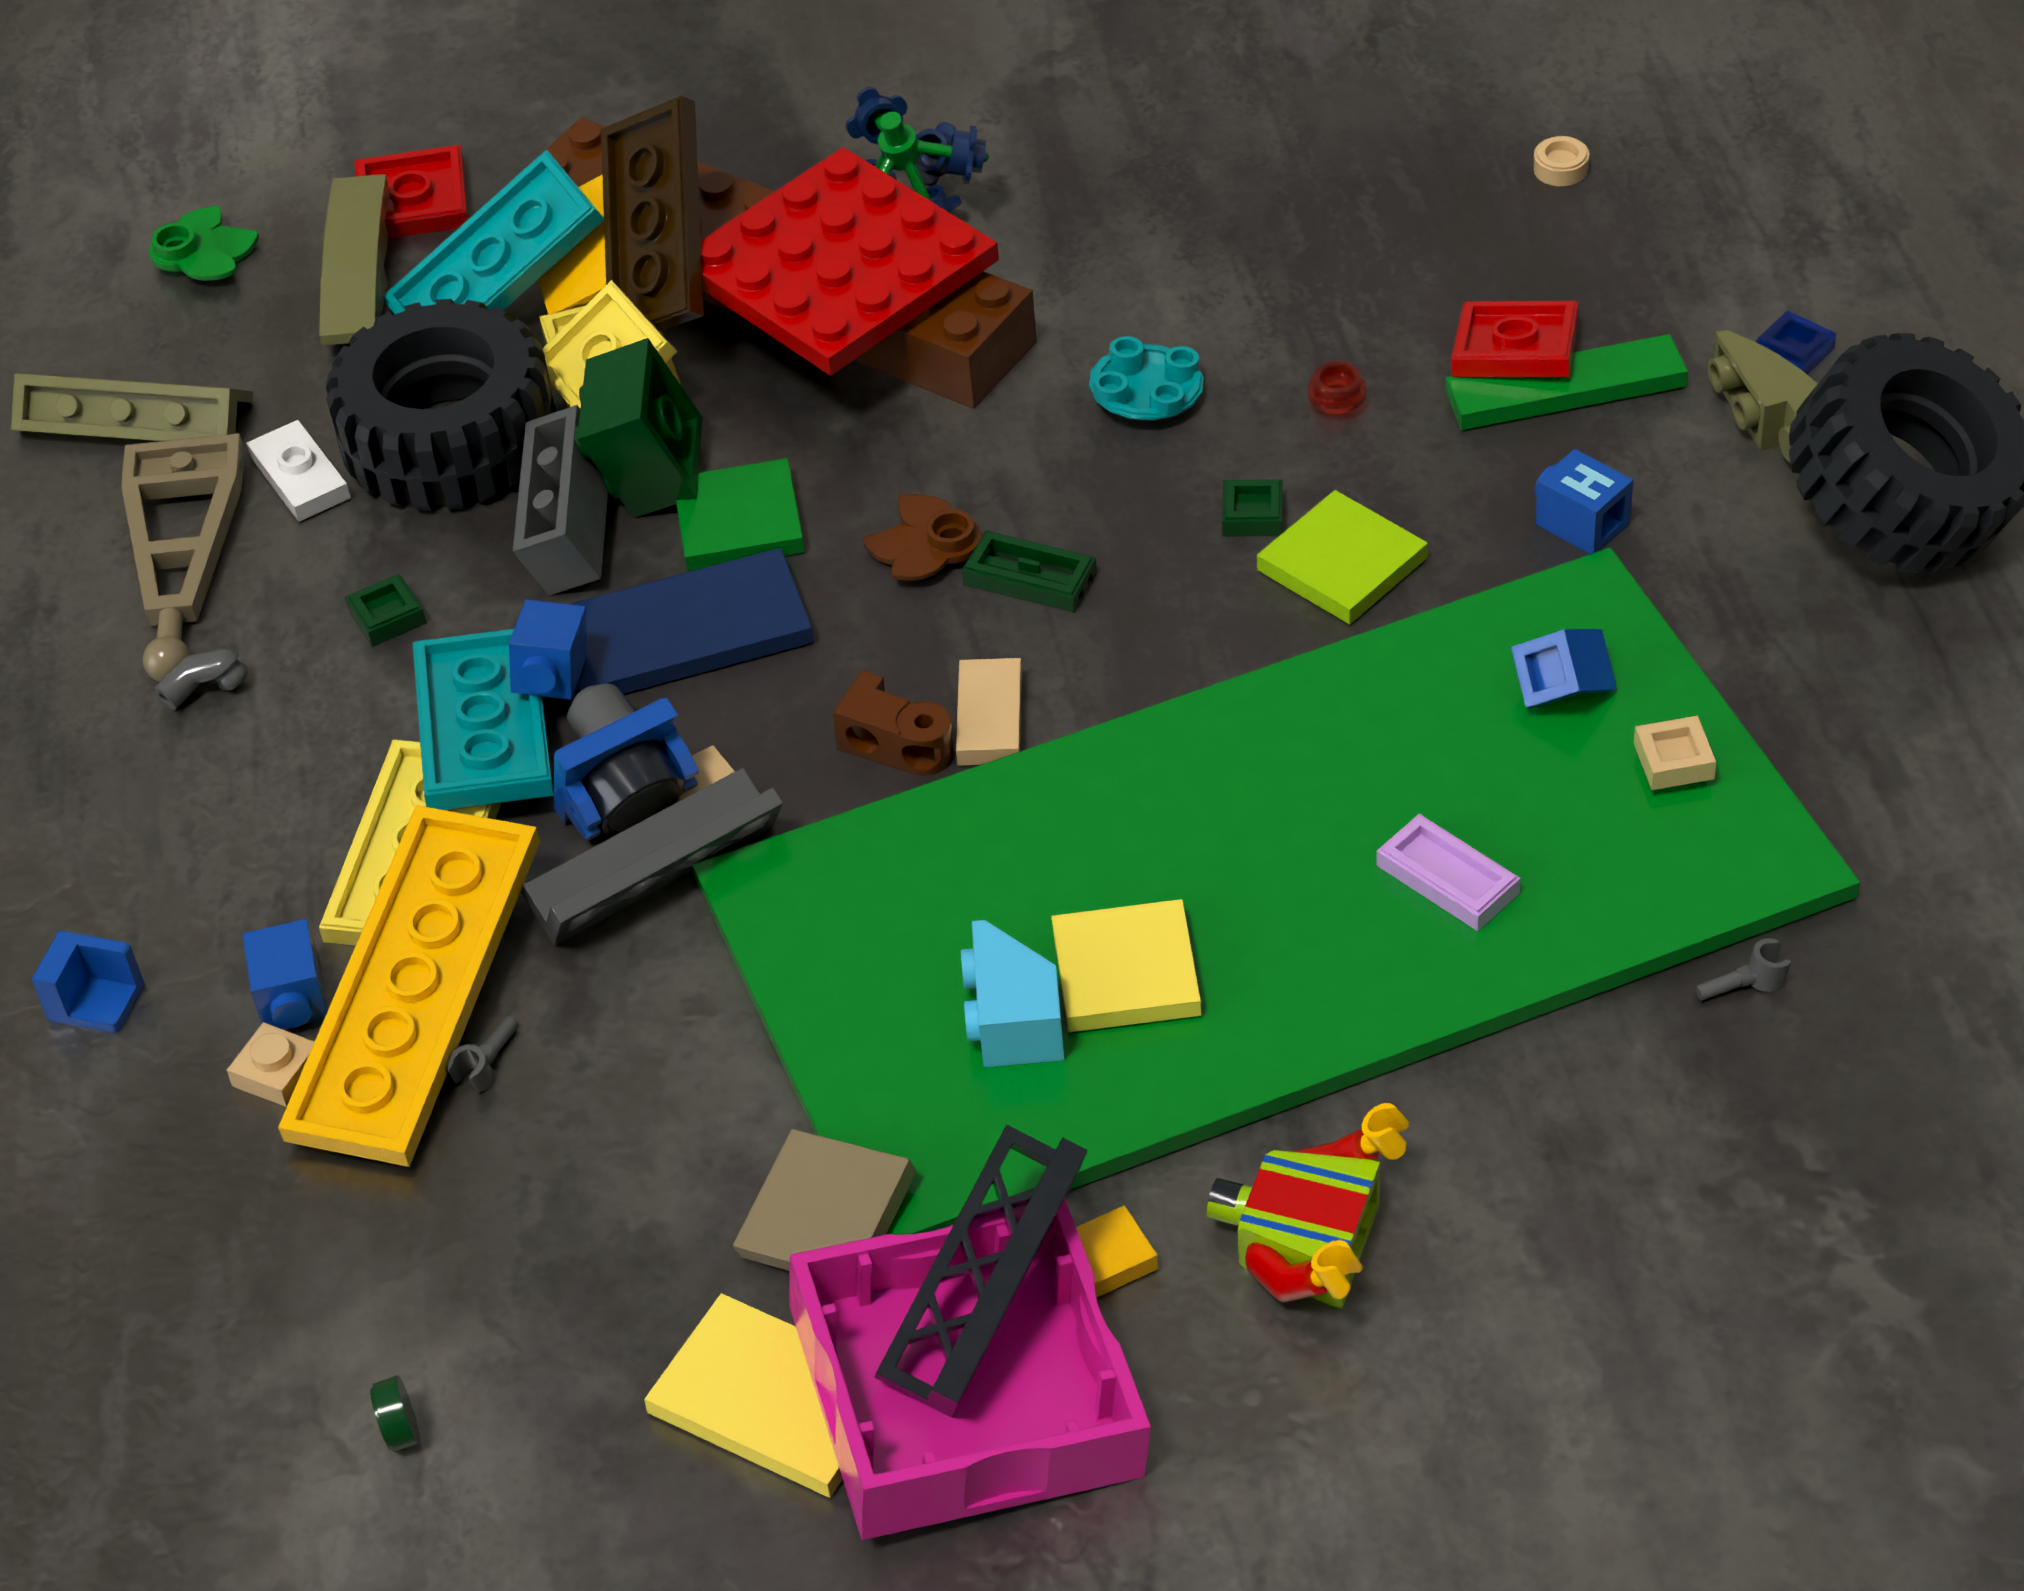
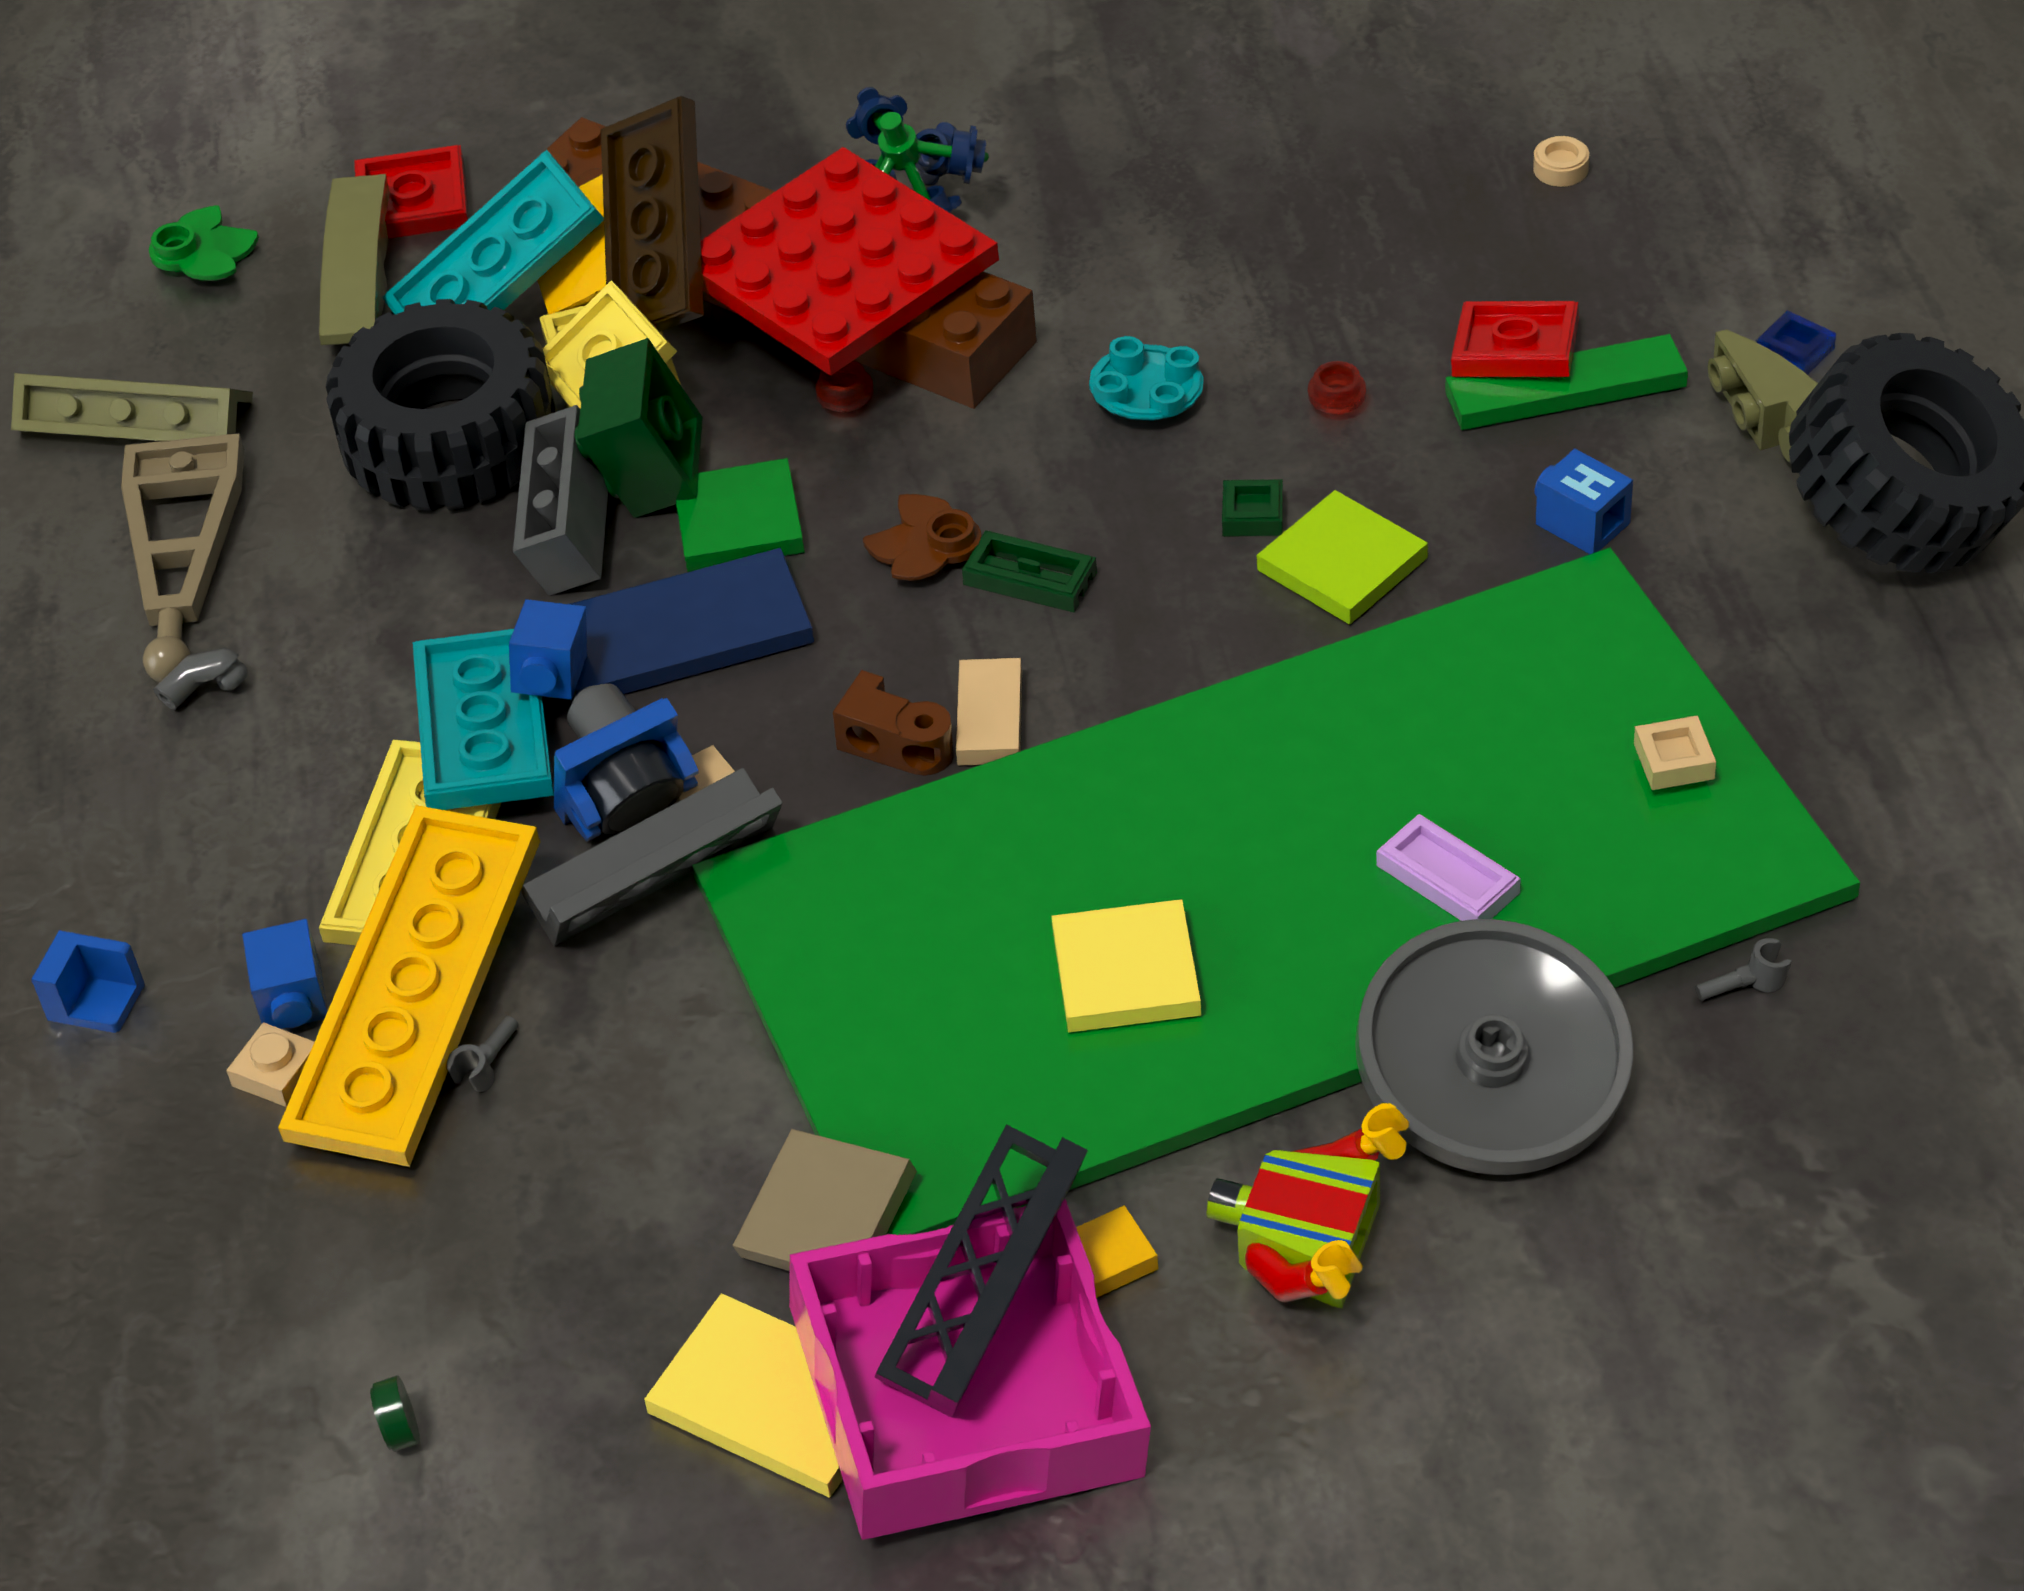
white plate [246,420,351,522] -> none
dark green tile [345,574,427,647] -> none
medium azure slope [961,920,1065,1068] -> none
blue panel [1511,629,1616,708] -> none
none -> clear red plate [816,361,874,412]
none -> dark grey dish [1355,919,1633,1175]

